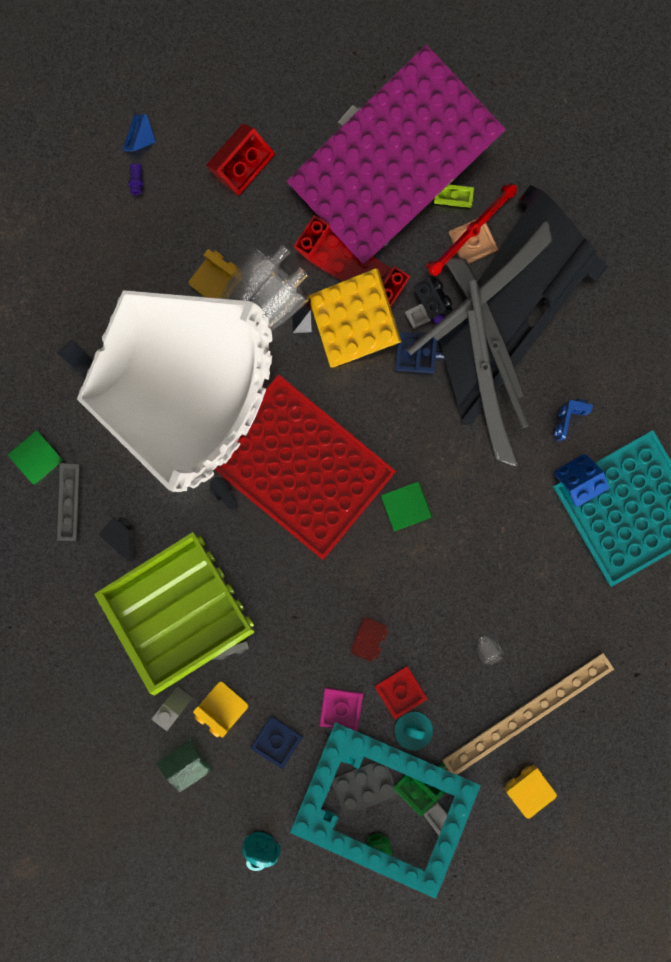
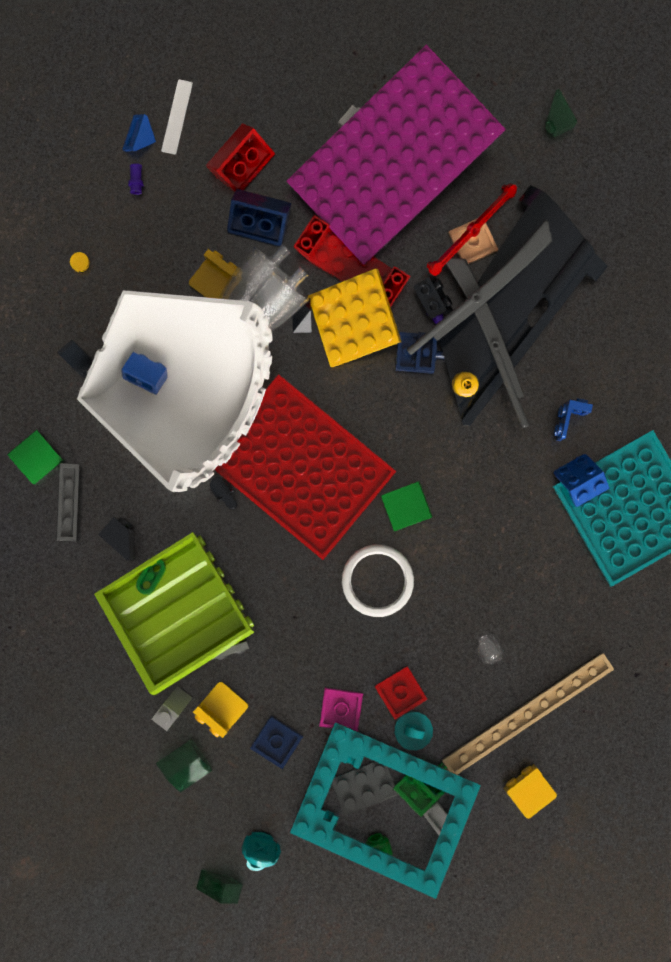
clear red brick [350,617,388,662] -> none
light grey plate [405,304,431,330] -> none
lime plate [434,185,474,208] -> none
dark grey piece [468,280,518,466] -> none
none -> yellow tile [70,252,90,272]
none -> blue brick [121,352,168,395]
none -> green plate [136,559,166,595]
none -> white sticker [161,79,193,155]
none -> clear green slope [196,870,243,904]
none -> dark blue slope [227,189,292,246]
none -> white wedge [342,544,414,617]
none -> yellow head [452,371,479,397]
none -> clear green slope [545,89,577,138]

